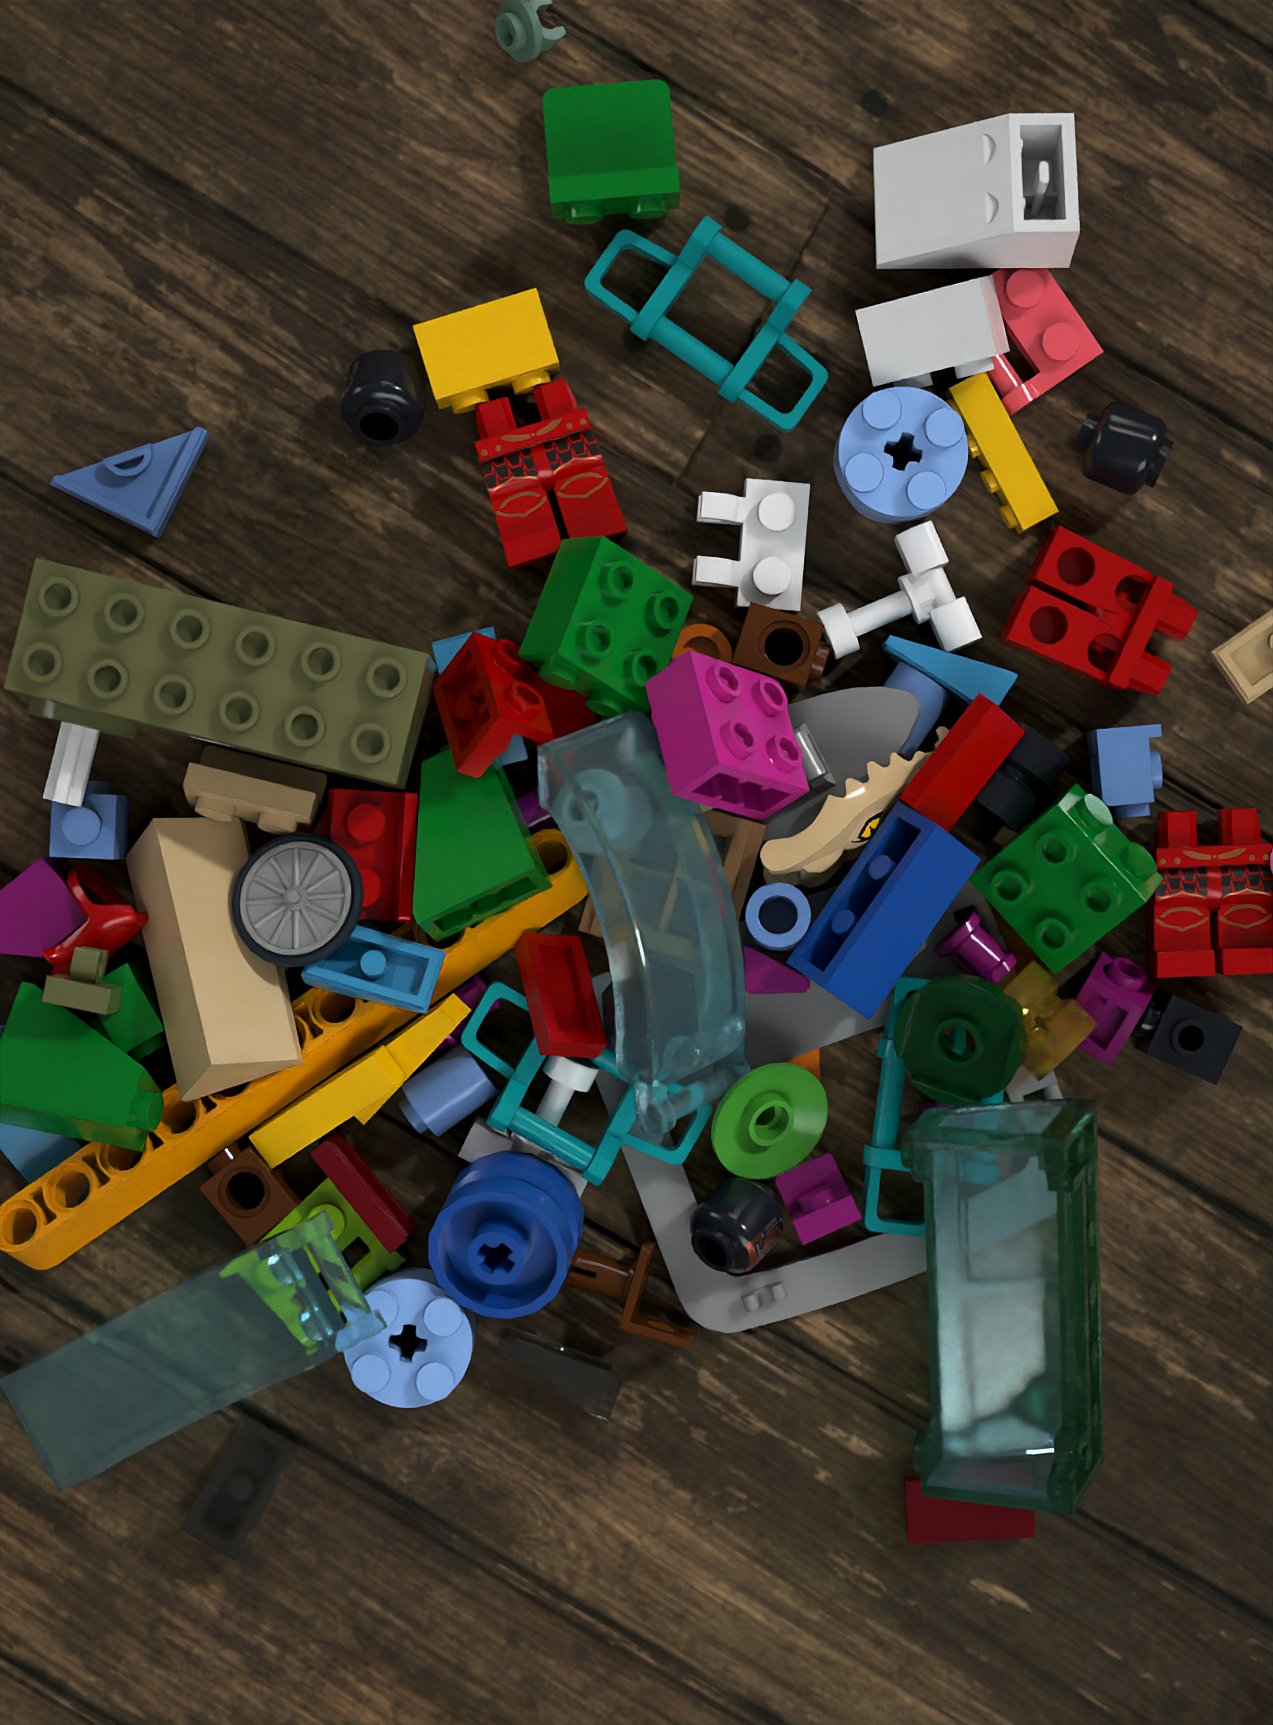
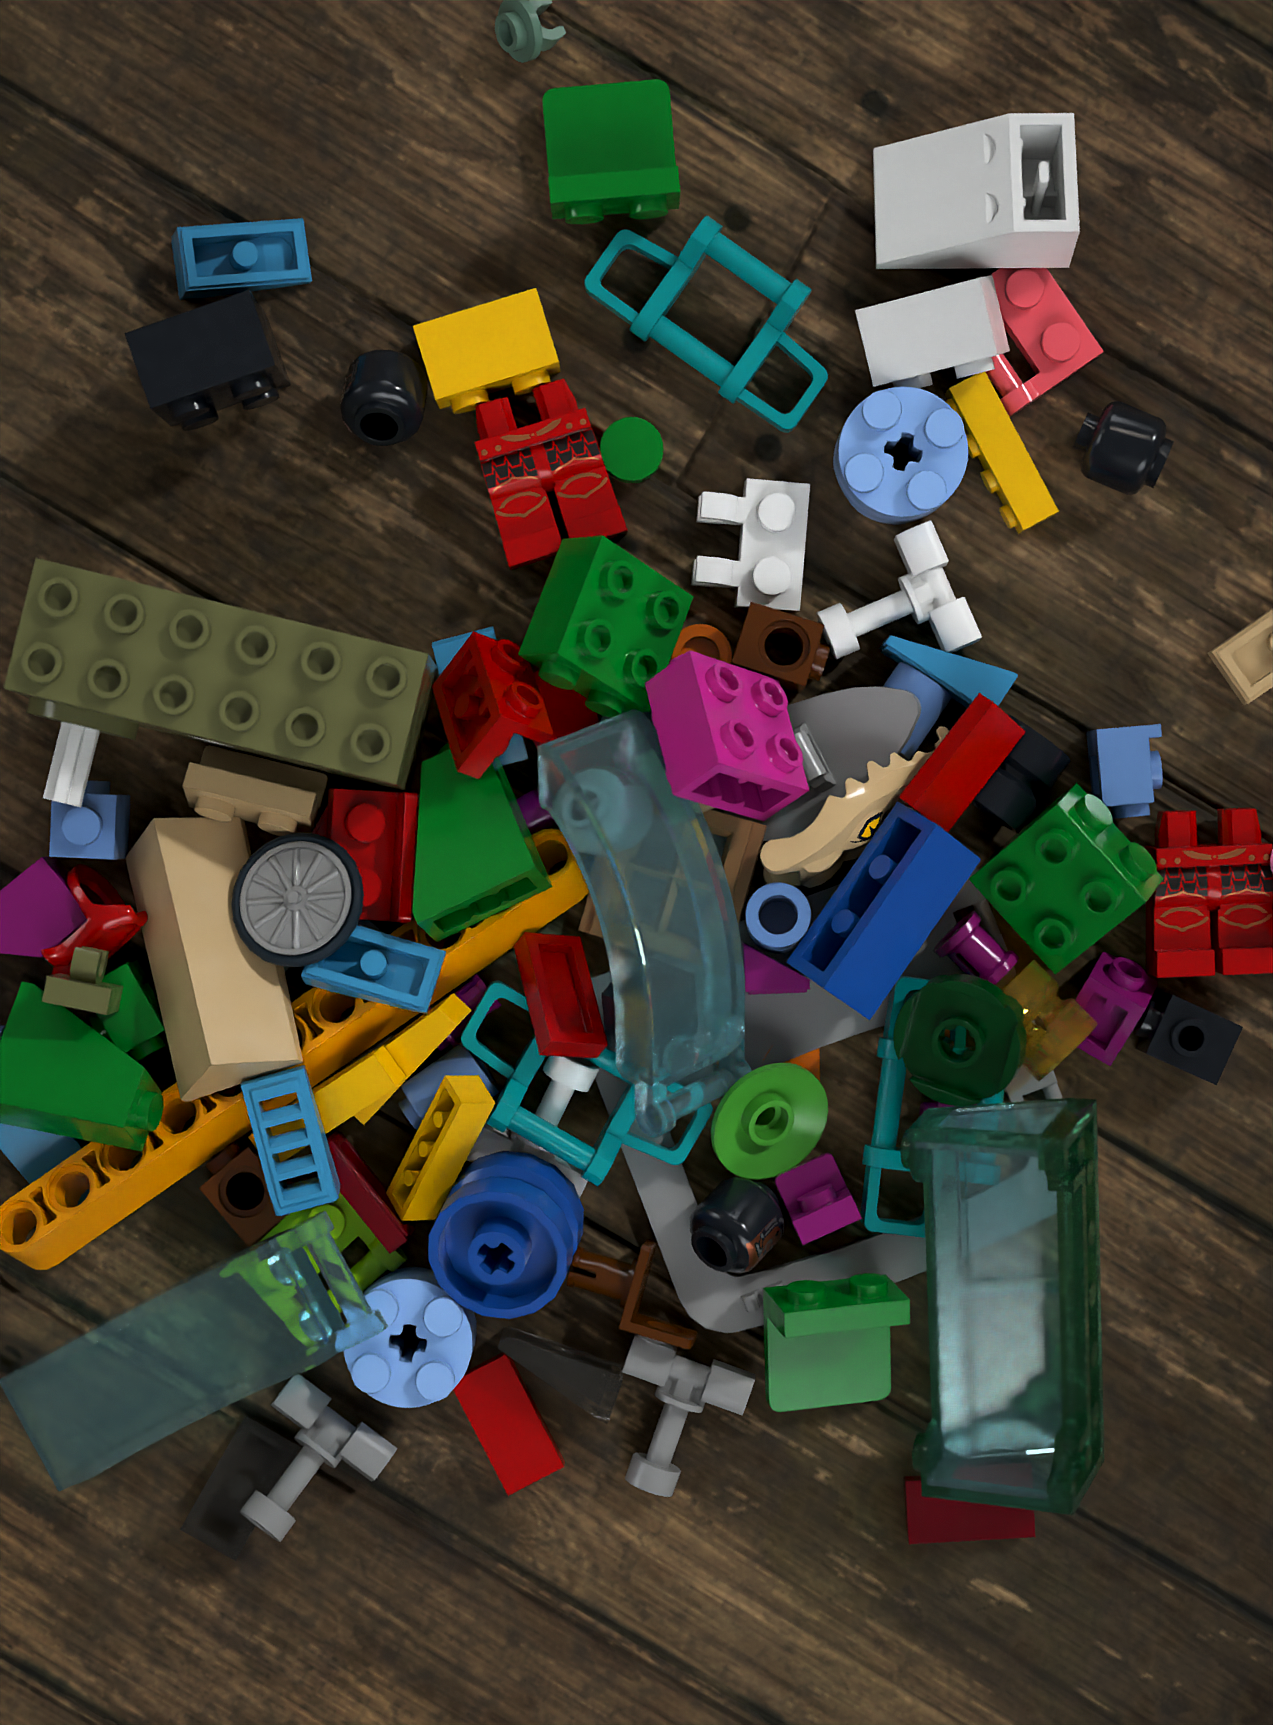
medium blue tile [50,427,211,539] -> none
red hips [997,526,1198,696] -> none
none -> black brick [124,290,291,431]
none -> dark azure slope [171,218,312,300]
none -> light grey bar [239,1372,398,1542]
none -> dark azure slope [241,1065,341,1216]
none -> yellow piece [386,1075,495,1221]
none -> red tile [453,1350,565,1496]
none -> green tile [600,417,664,483]
none -> light grey bar [622,1334,755,1497]
none -> green bracket [763,1273,910,1412]

